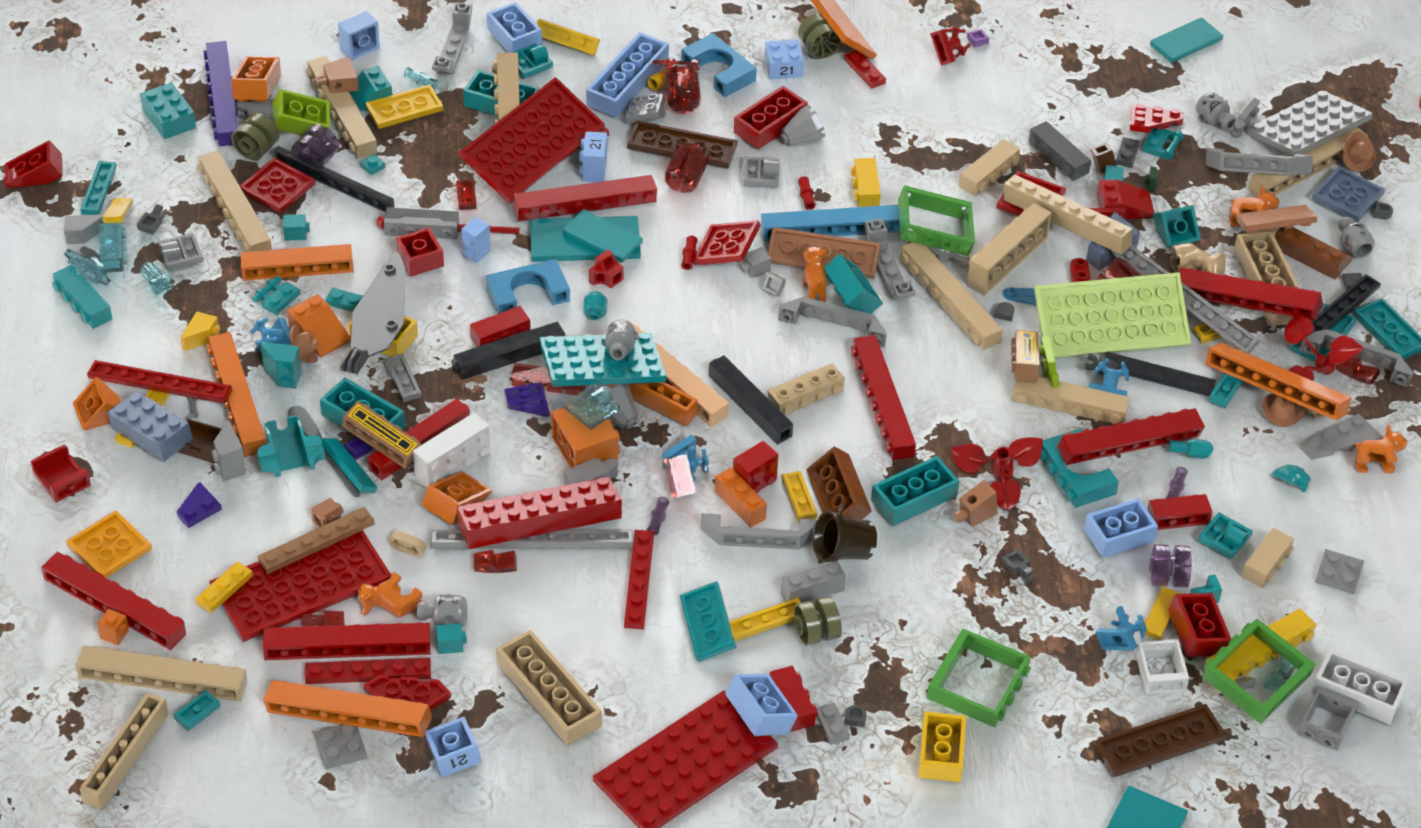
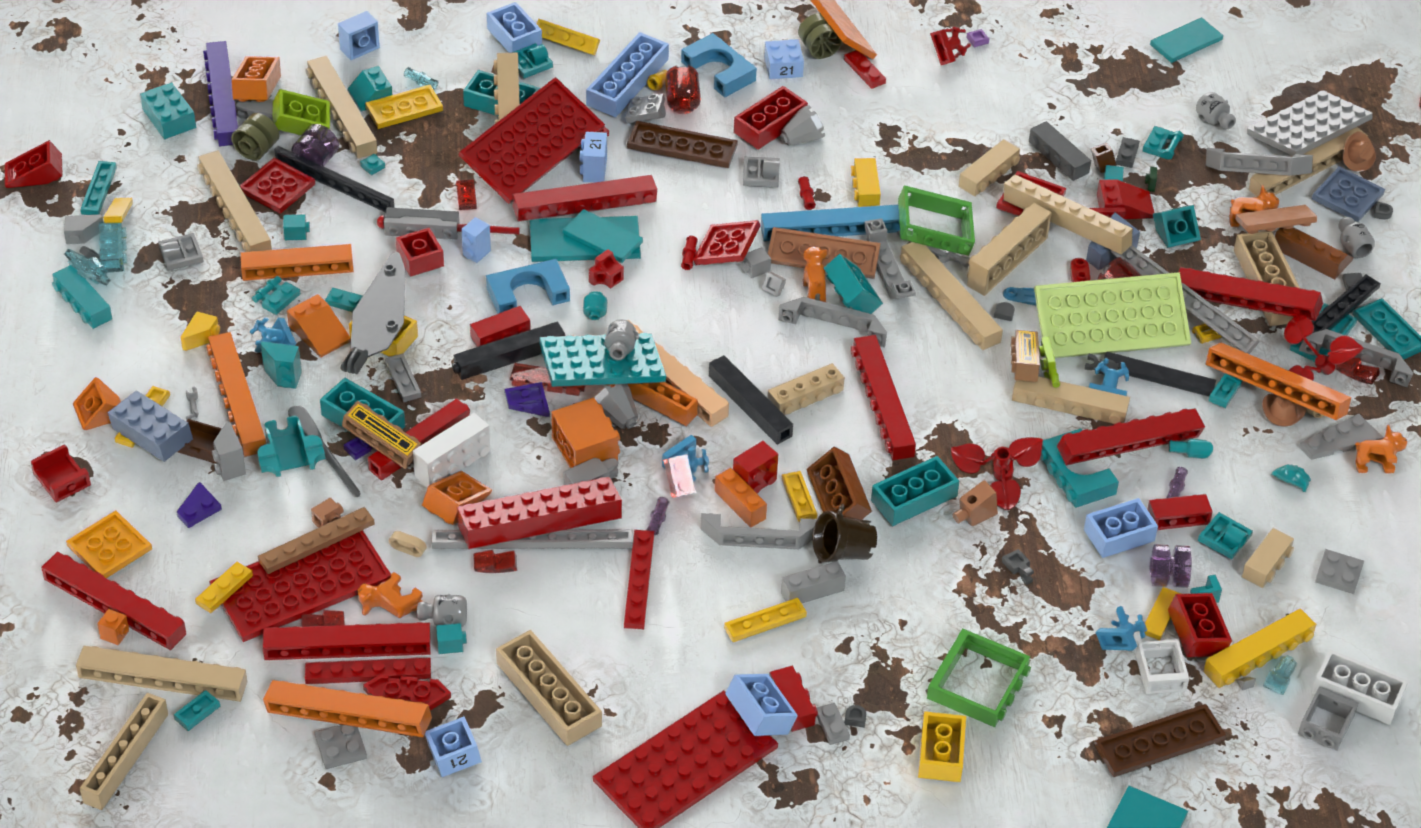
red tile [87,360,233,404] -> none
dark grey plate [136,204,165,235] -> none
clear light blue piece [140,261,174,295] -> none
nougat hat [289,323,318,363] -> none
nougat torso [315,57,358,93] -> none
teal tile [322,438,378,493] -> none
light grey slope [432,2,473,74] -> none
clear light blue plate [565,384,620,430] -> none
clear red flag [652,58,701,71] -> none
clear red cylinder [664,142,710,193] -> none
teal tile [680,581,737,662] -> none
olive wheel [794,596,842,646] -> none
plate [1129,104,1184,133] -> none
tan animal [1170,243,1226,275] -> none
bright green window [1202,619,1316,724] -> none
light grey hinge [1230,98,1260,139] -> none

